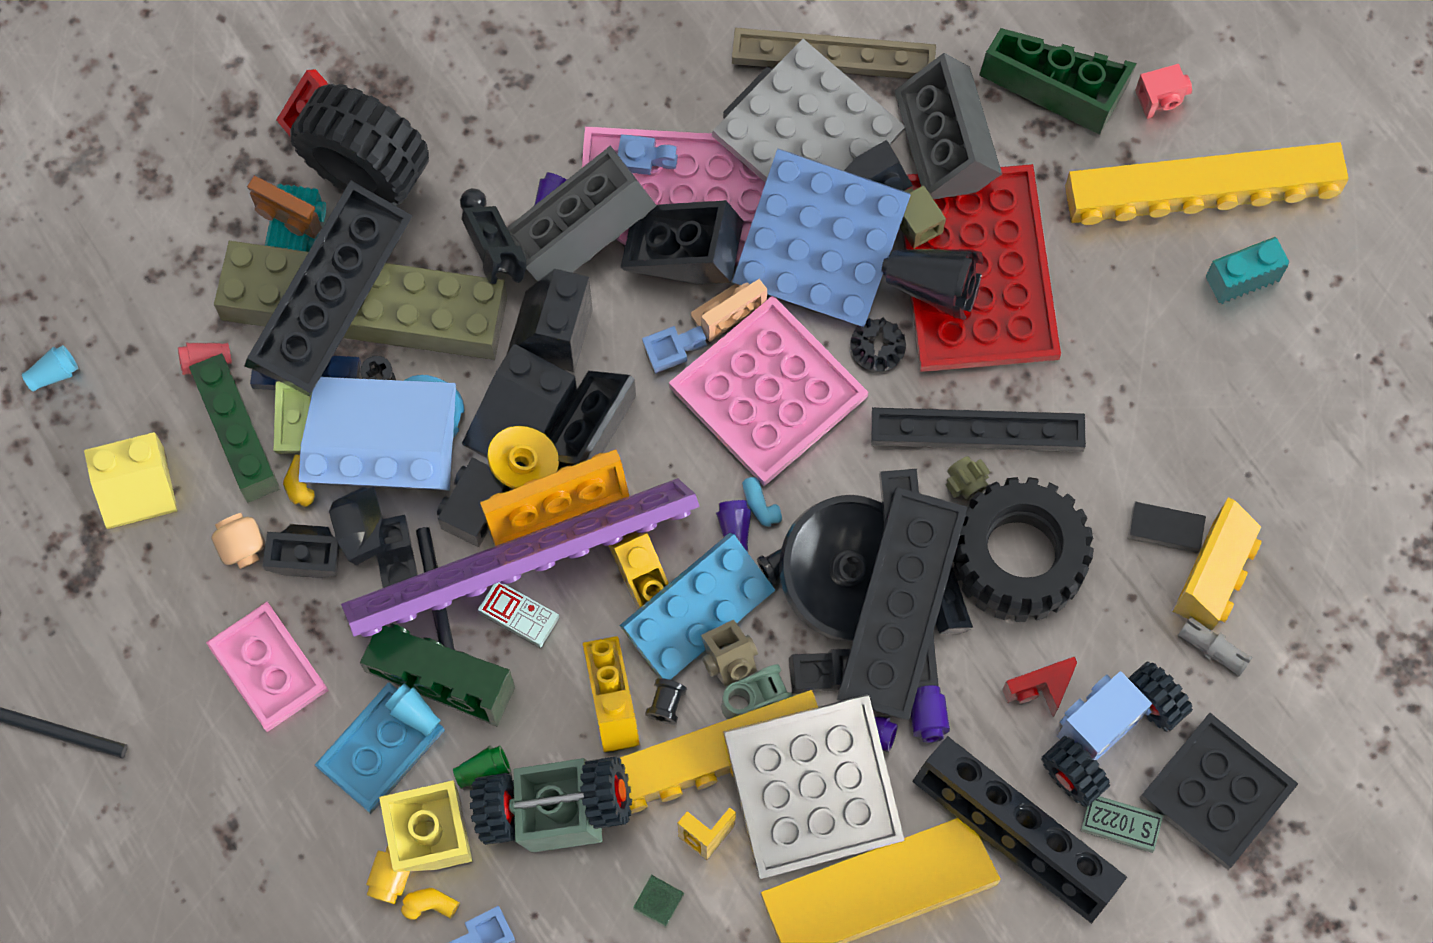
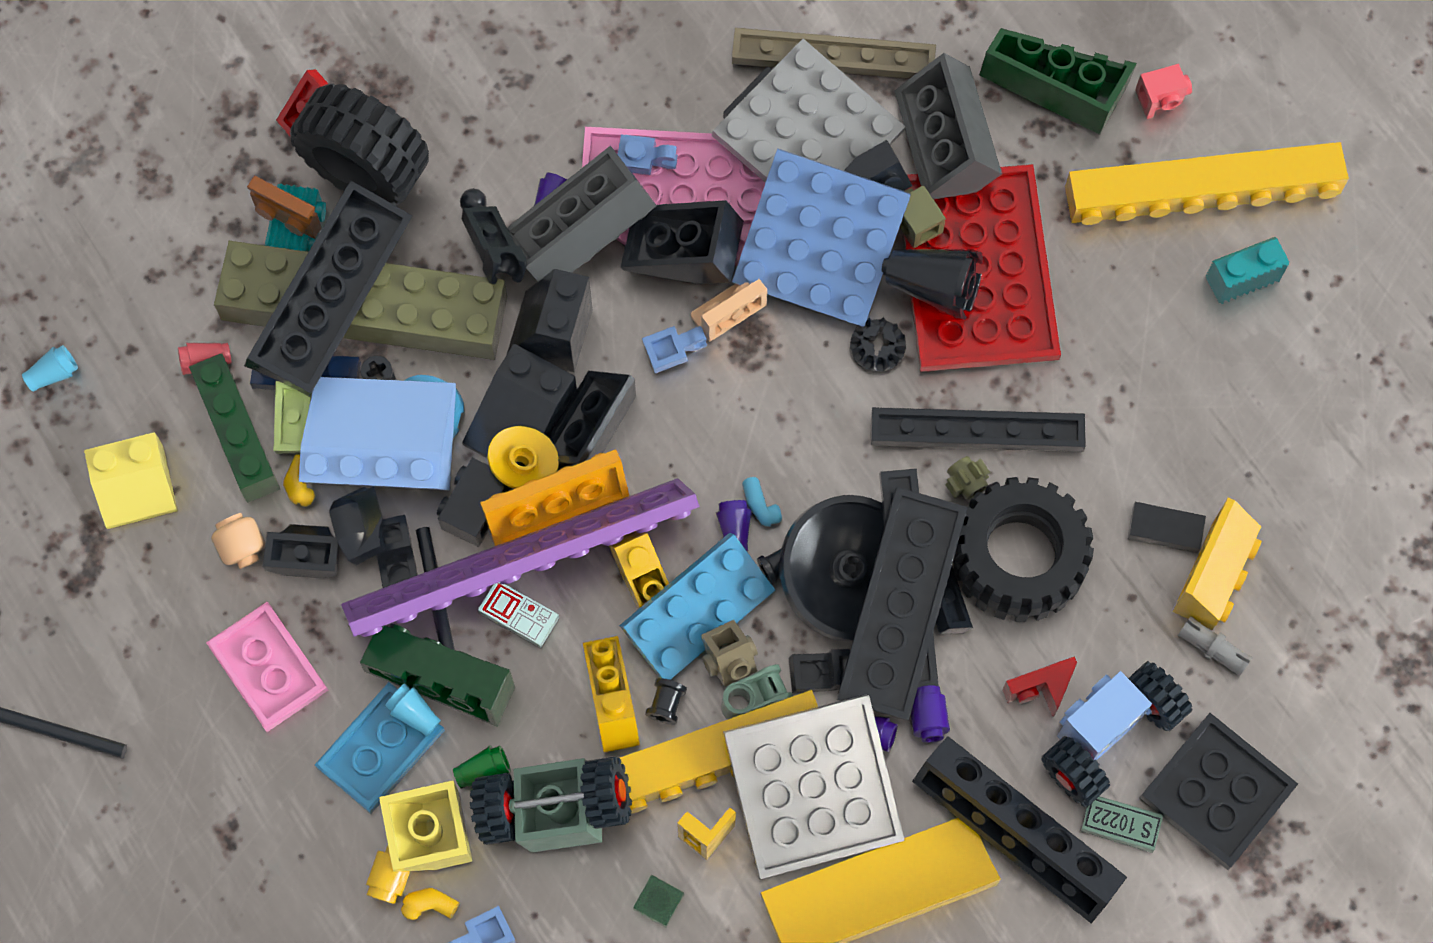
bright pink plate [669,296,869,486] -> none

